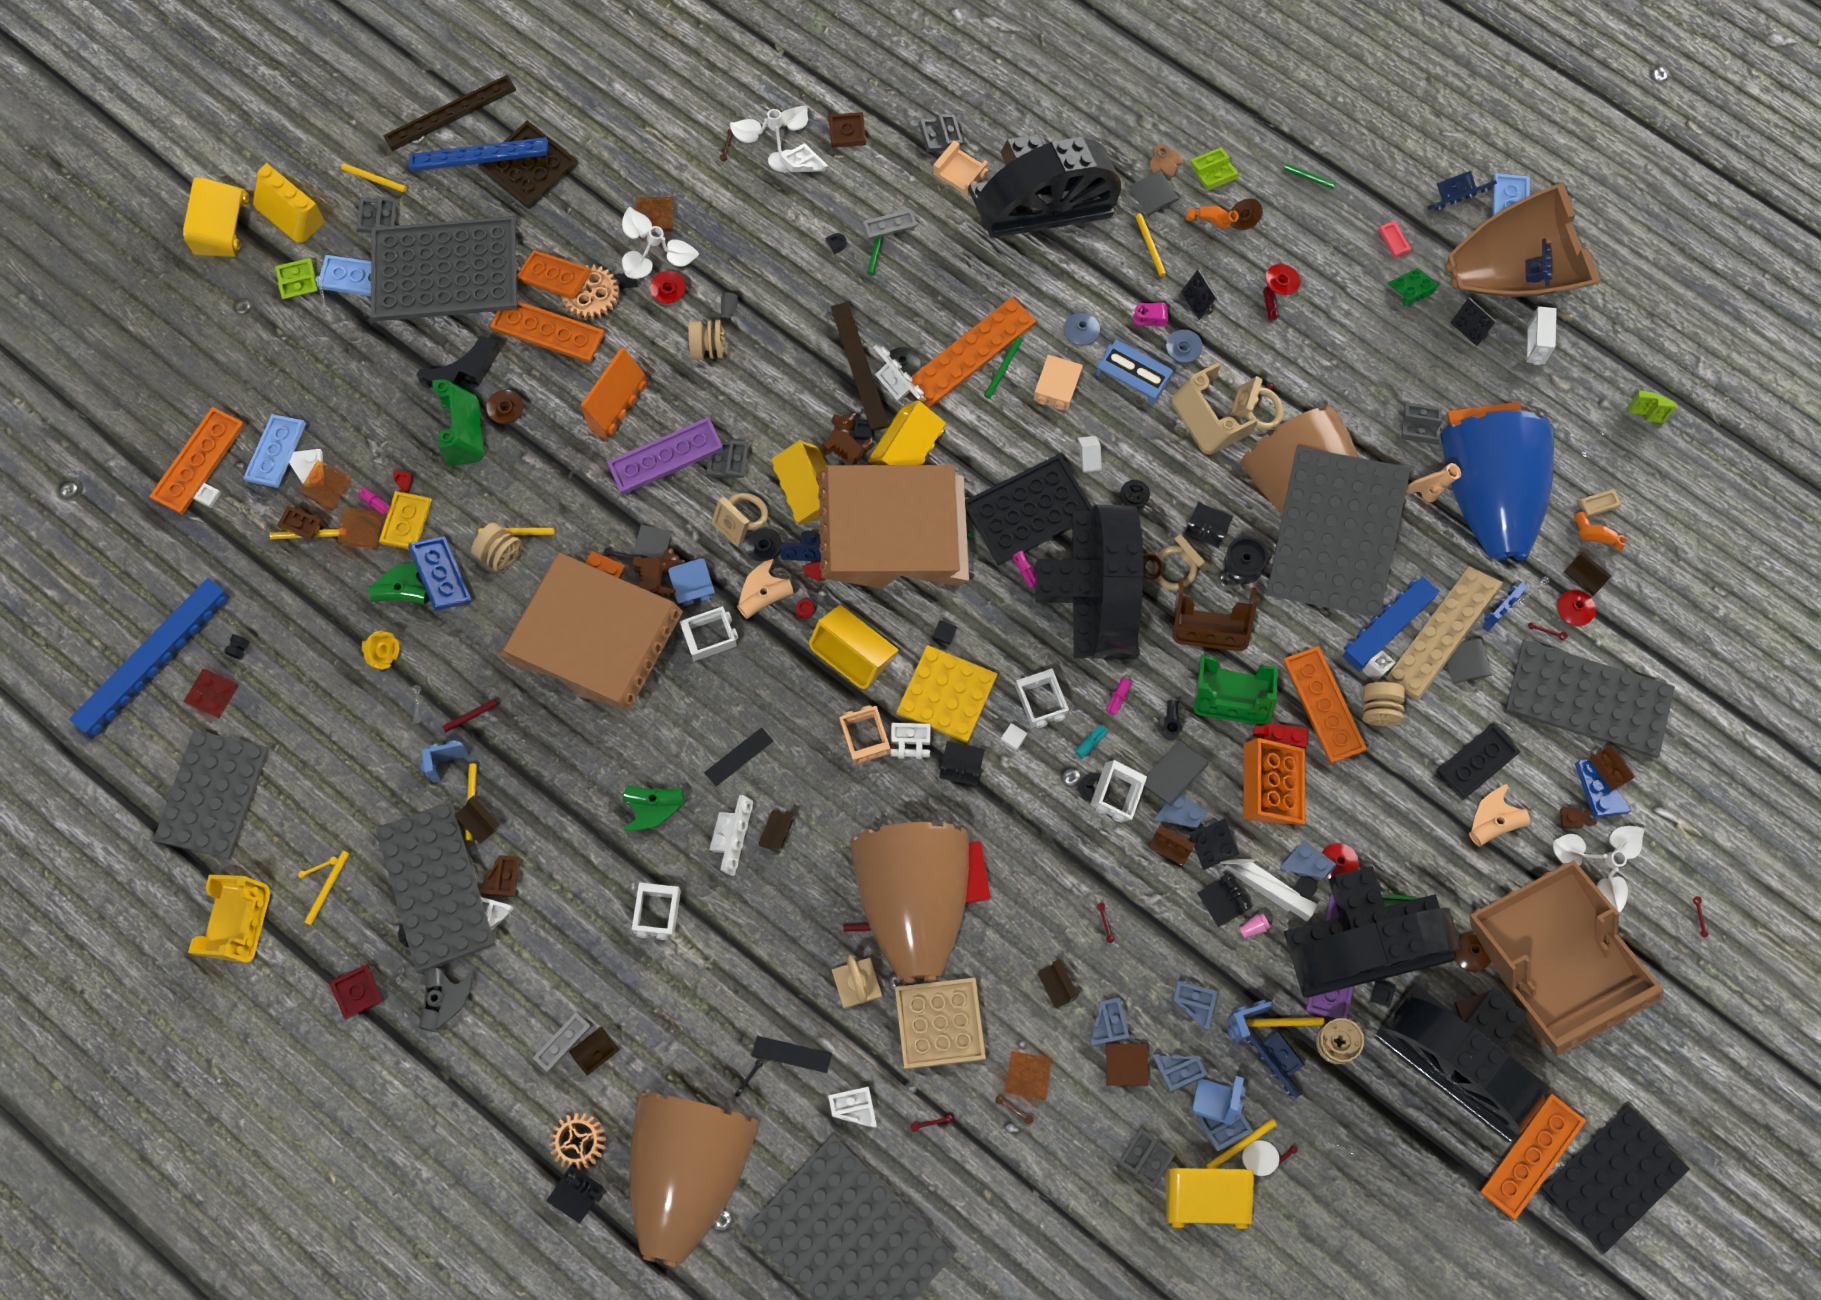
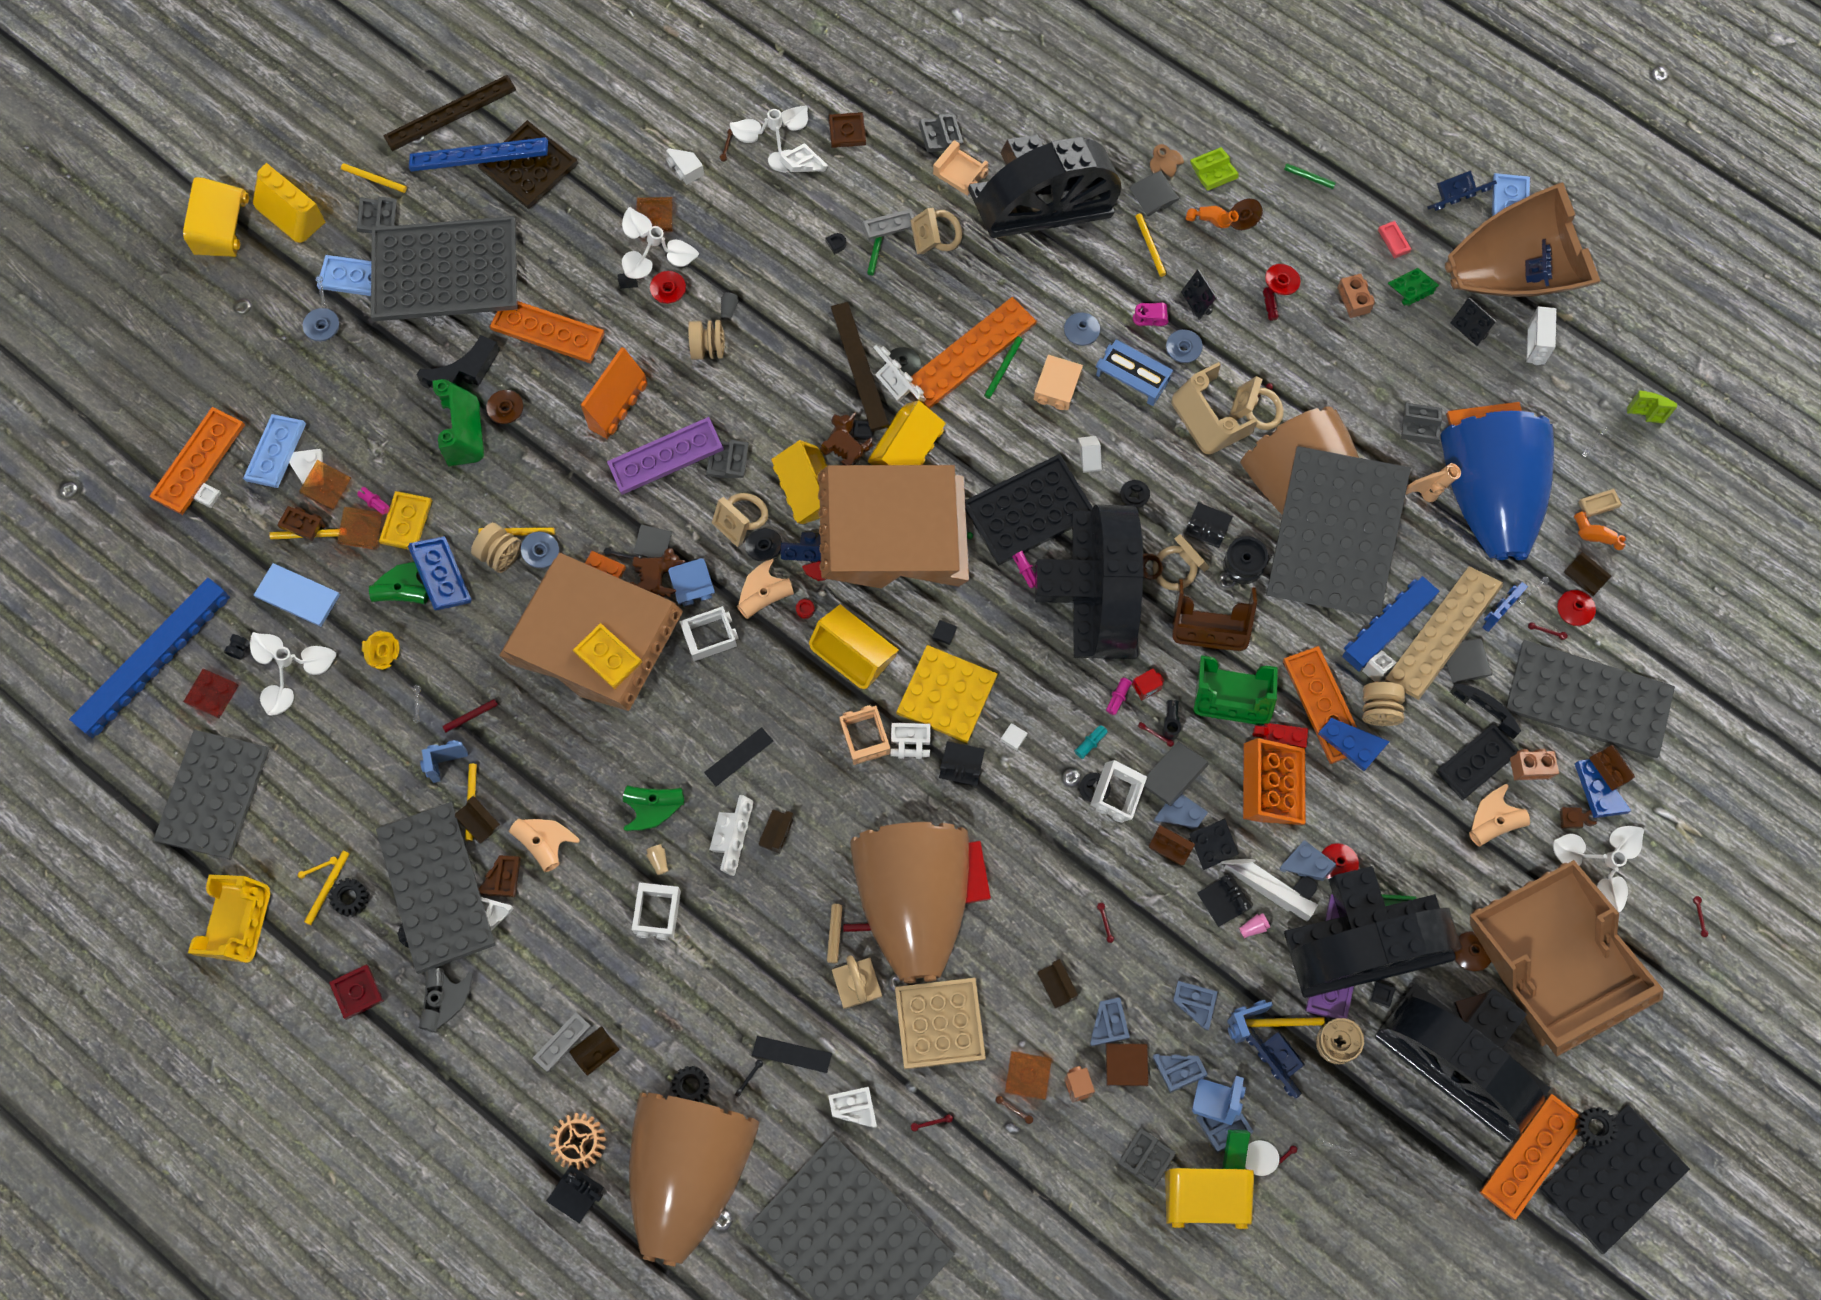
lime slope [275,258,318,300] -> none
red tile [393,470,413,492] -> none
orange tile [517,250,592,300] -> none
light nougat gear [561,265,620,320] -> none
white window [1015,668,1069,728] -> none
yellow bar [1205,1119,1277,1169] -> none
none -> white plant [250,632,336,716]
none -> light blue tile [254,563,340,627]
none -> sand blue dish [303,308,339,341]
none -> black tyre [329,878,369,917]
none -> light nougat pin [509,818,580,872]
none -> sand blue dish [521,532,559,568]
none -> yellow tile [573,623,642,690]
none -> tan cone [646,844,668,875]
none -> white slope [666,148,704,185]
none -> black tyre [671,1066,710,1102]
none -> tan axle [827,904,843,964]
none -> tan tile [910,208,962,254]
none -> nougat brick [1064,1066,1095,1103]
none -> red brick [1132,668,1164,701]
none -> dark red hinge [1138,722,1174,747]
none -> green tile [1222,1130,1250,1169]
none -> blue wing [1318,718,1390,771]
none -> nougat brick [1338,274,1375,318]
none -> black slope [1449,684,1521,739]
none -> nougat brick [1510,749,1559,781]
none -> black tyre [1575,1107,1618,1147]

